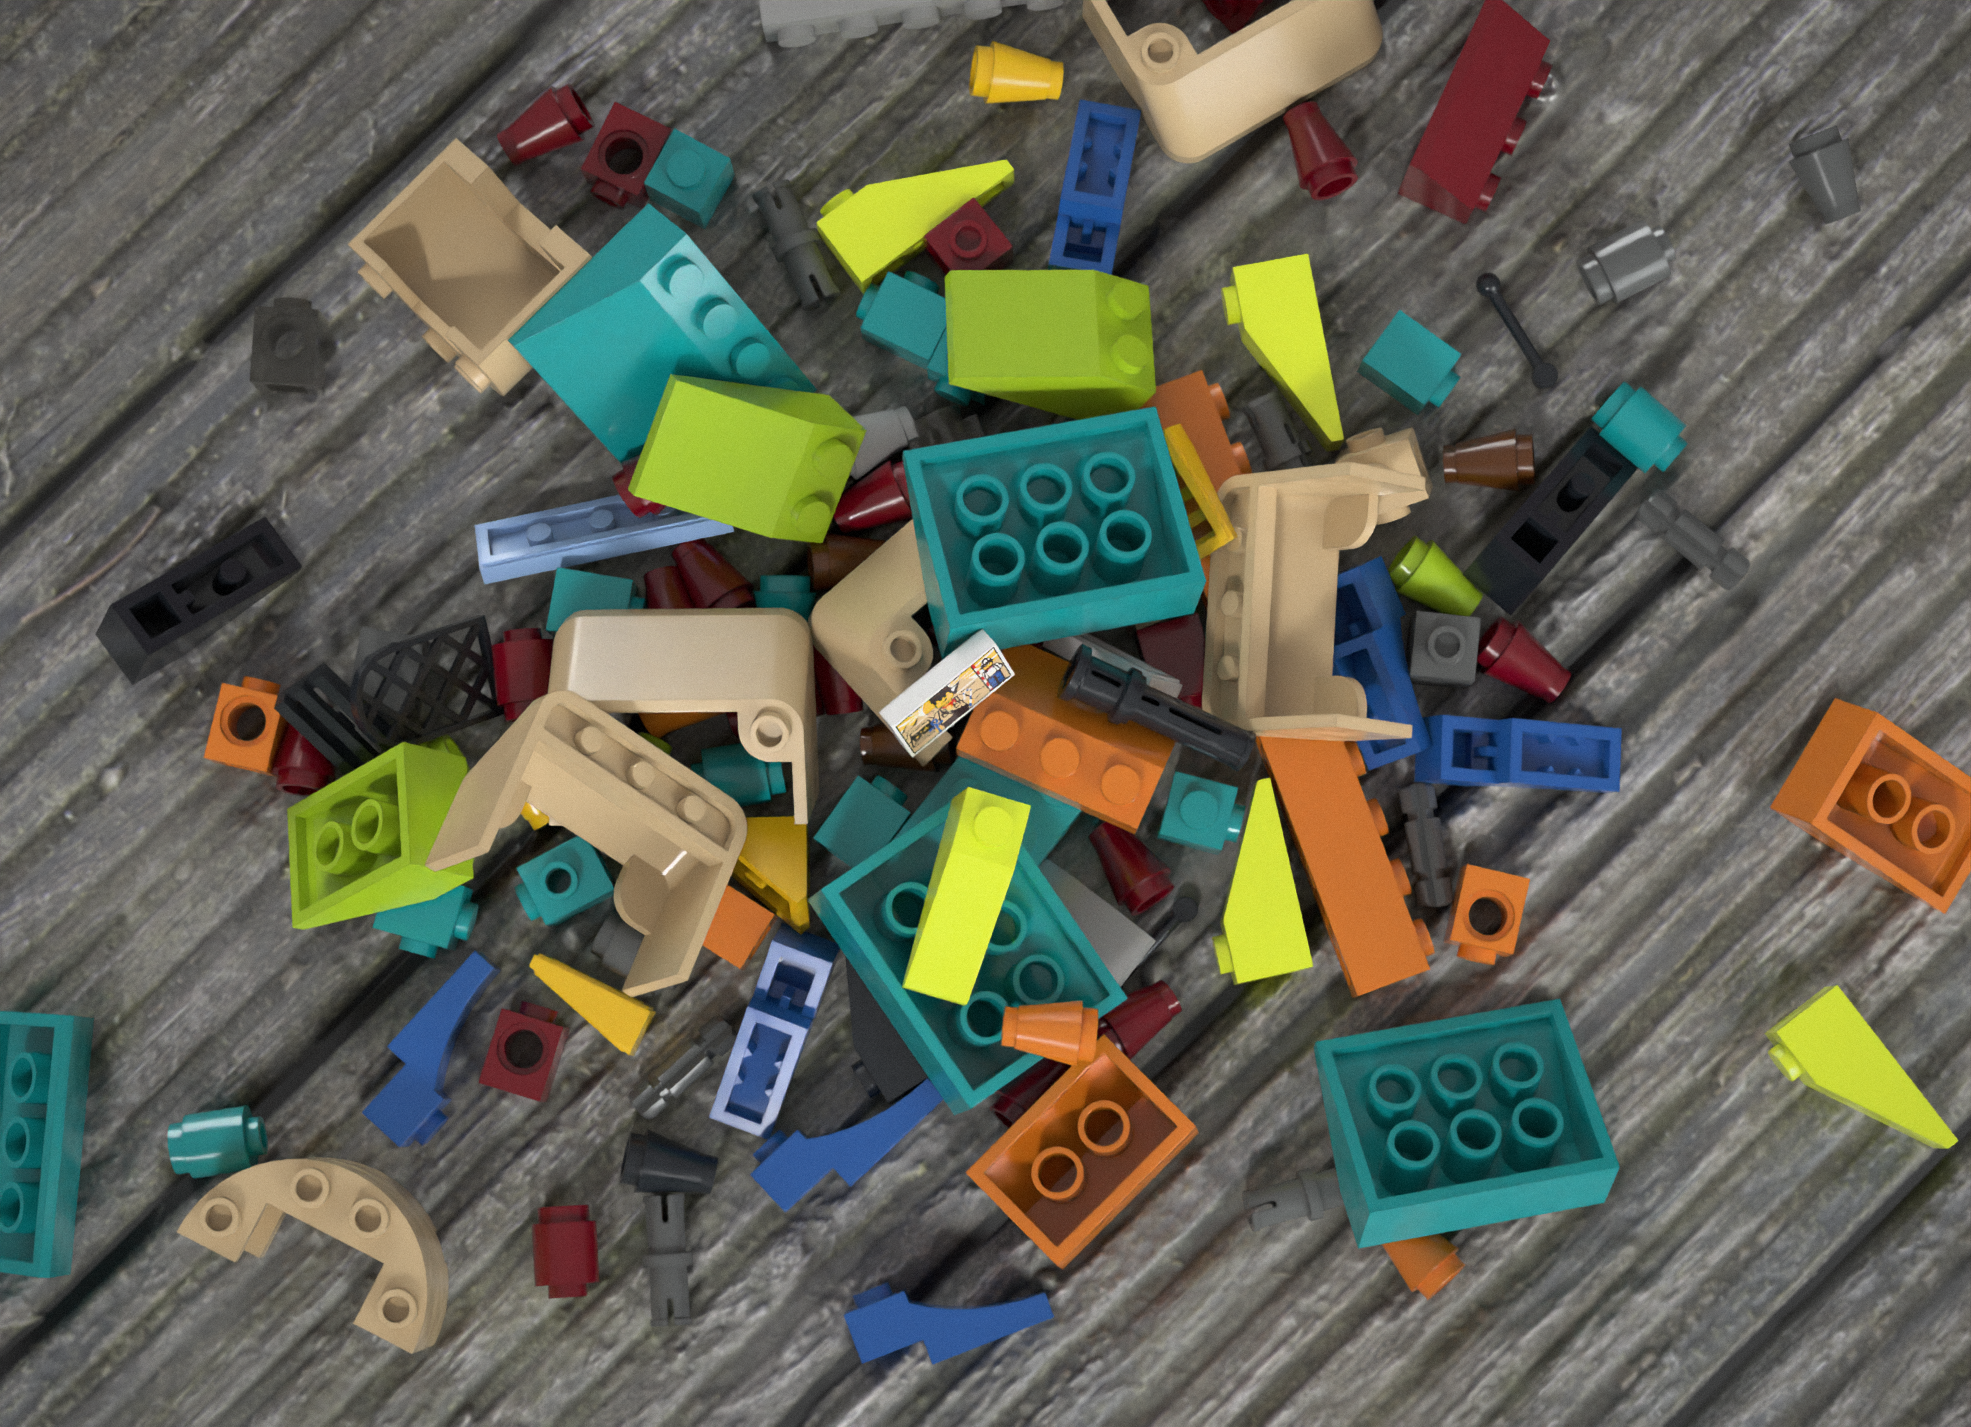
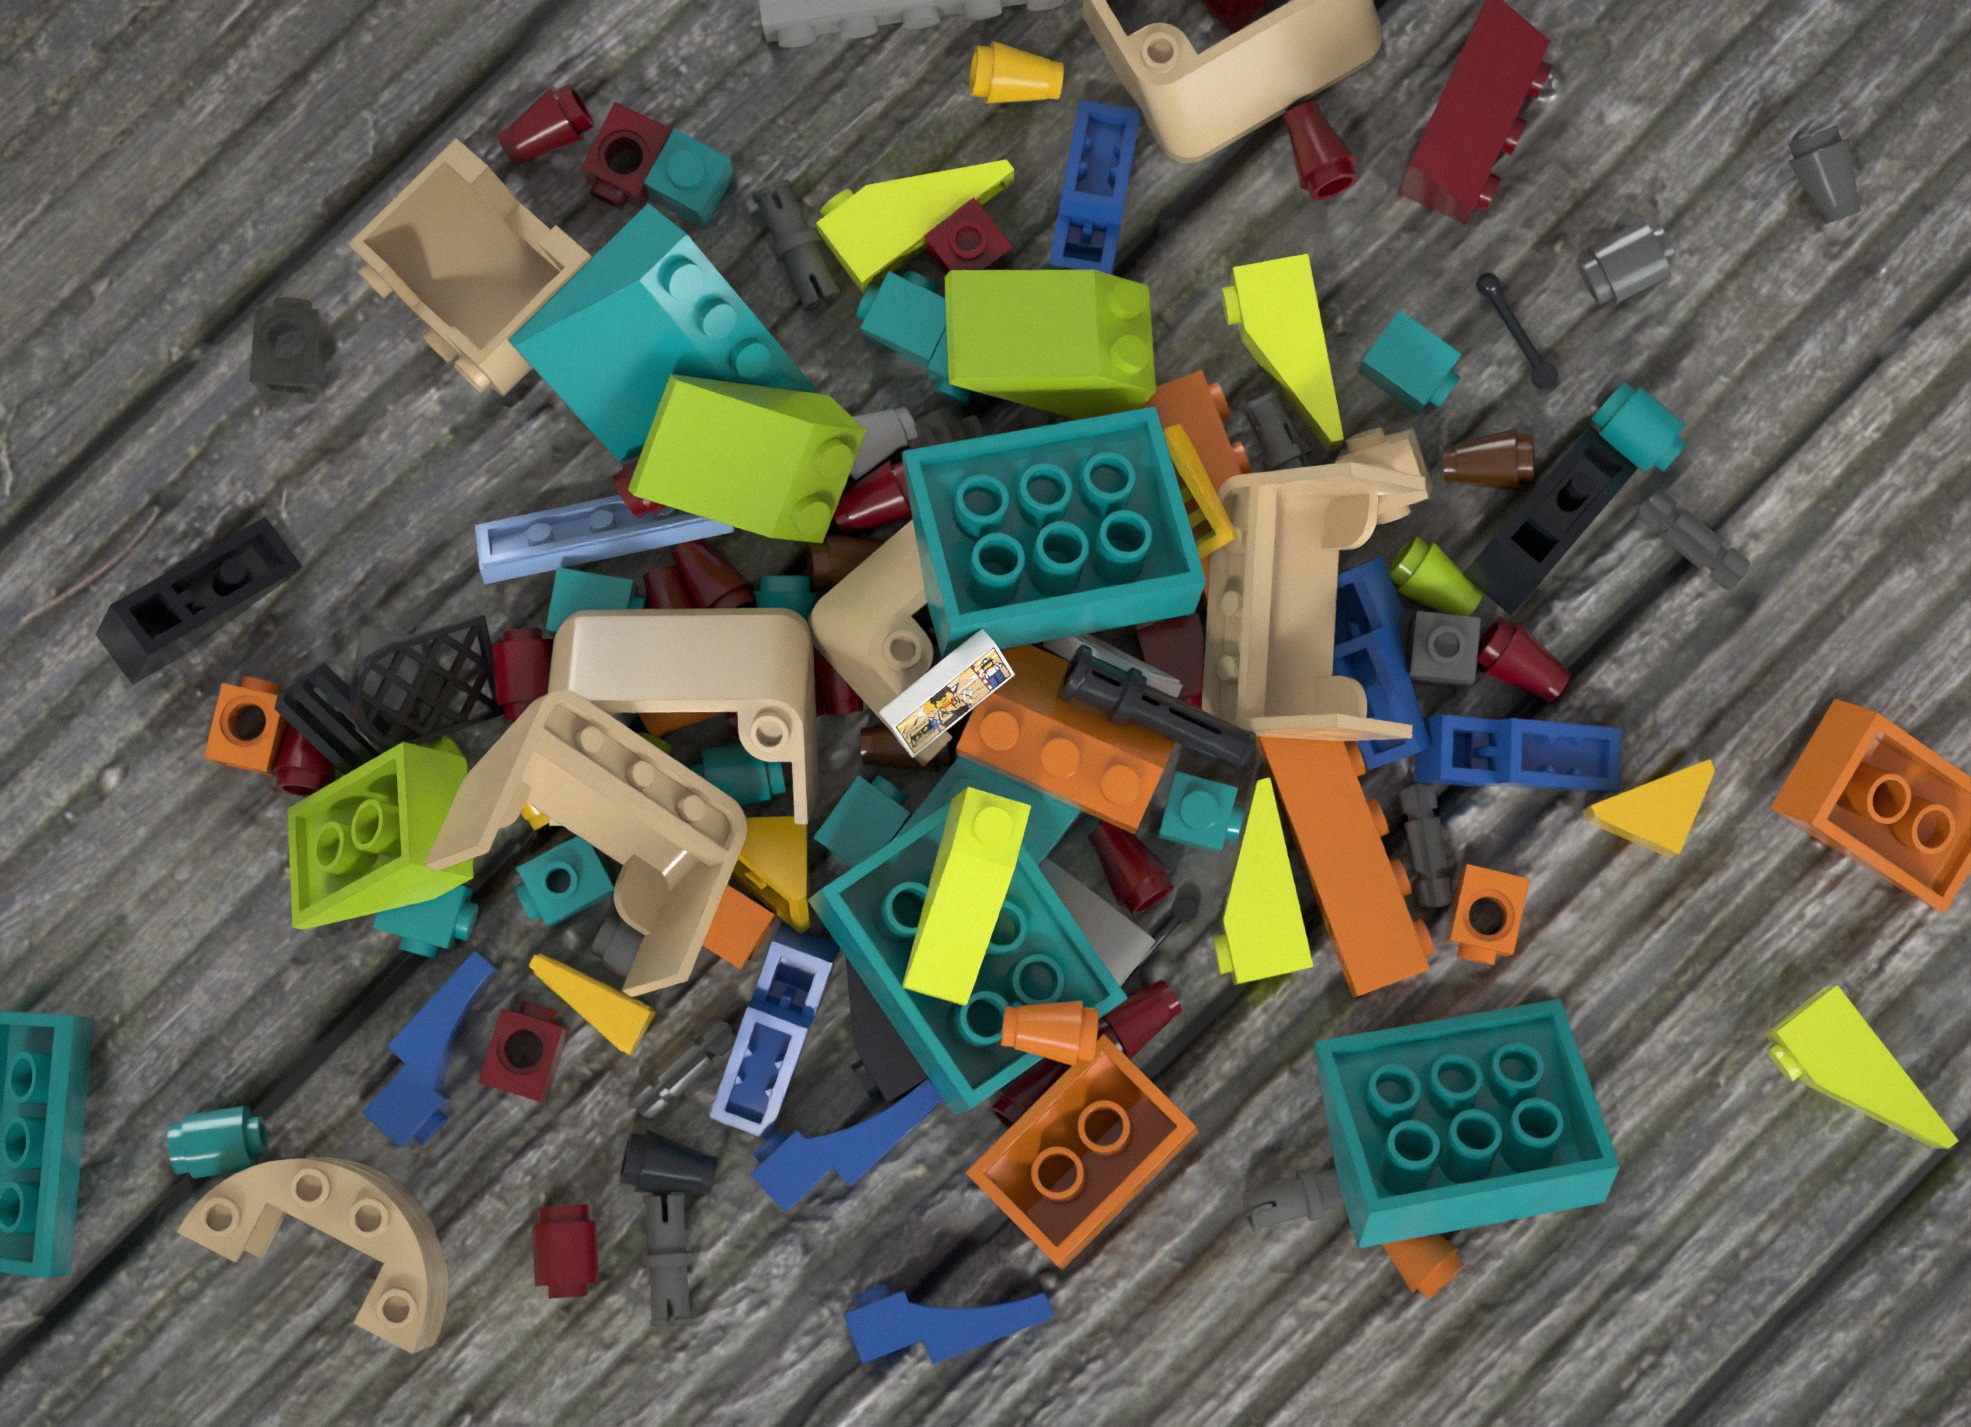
none -> yellow slope [1582,759,1715,858]

